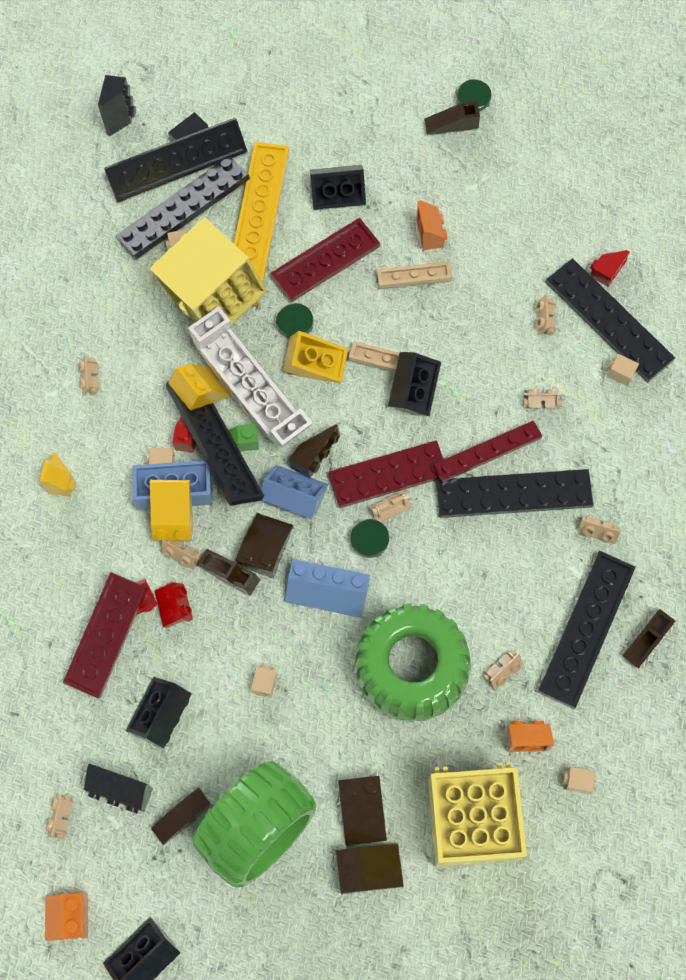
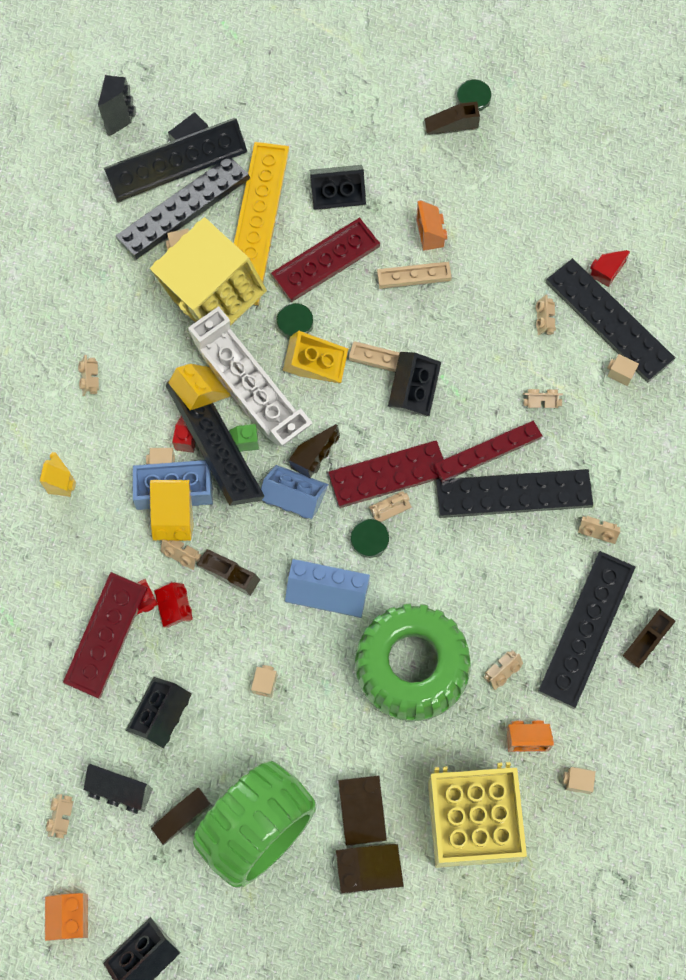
dark brown slope [235,513,294,579] -> none

